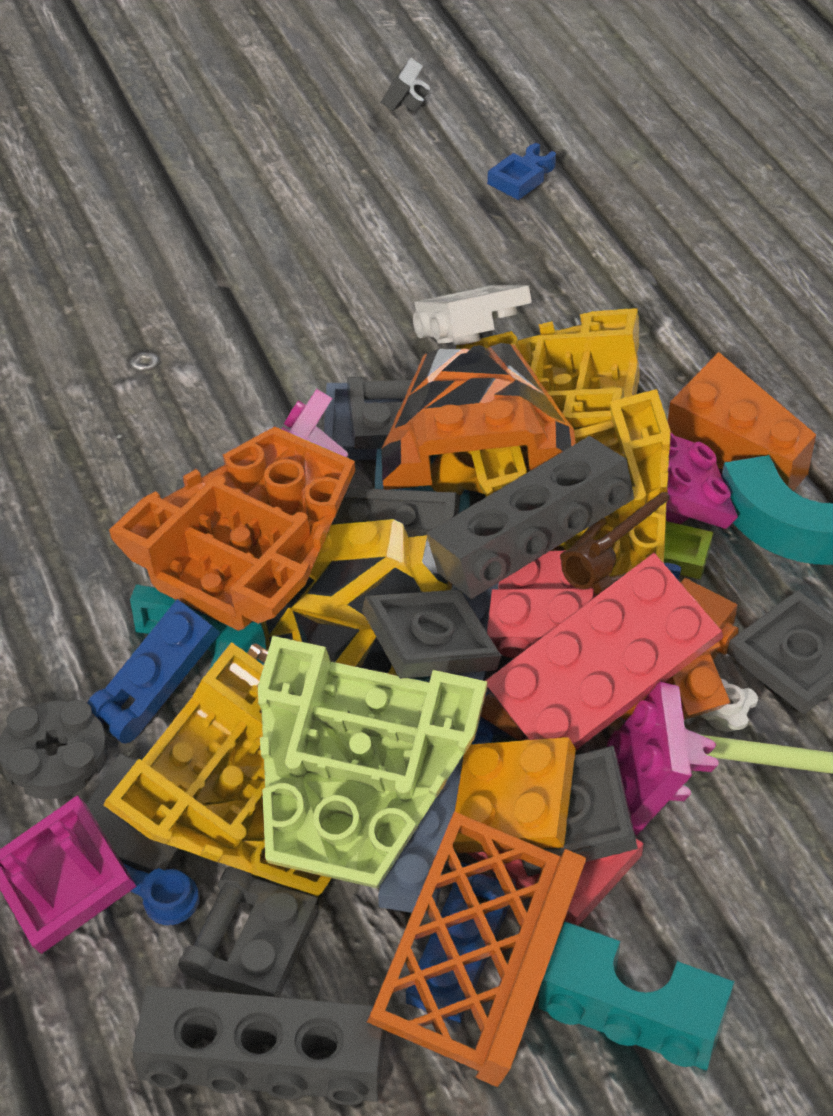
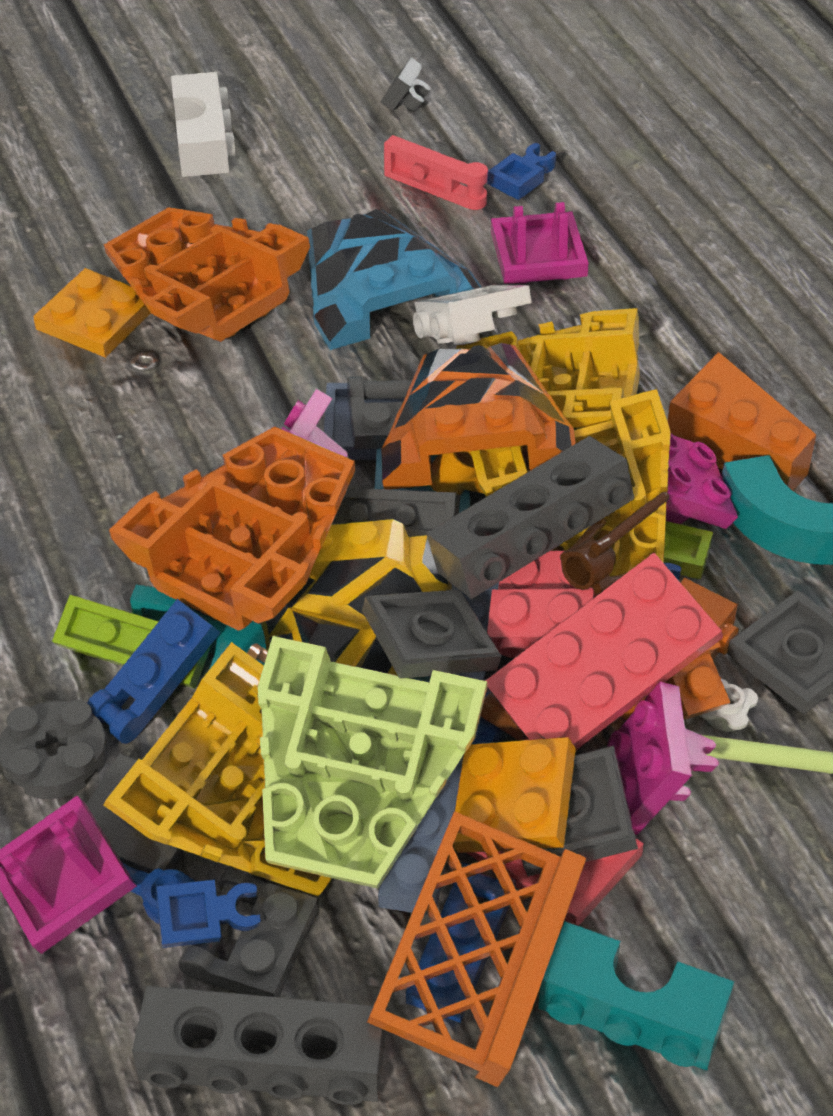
none -> light orange plate [33,268,151,358]
none -> lime plate [52,595,212,689]
none -> orange wedge [104,207,310,342]
none -> blue plate [156,879,261,948]
none -> white arch [171,72,235,177]
none -> dark azure wedge [307,209,482,350]
none -> coral plate [384,135,488,210]
none -> dark pink plate [491,202,589,284]

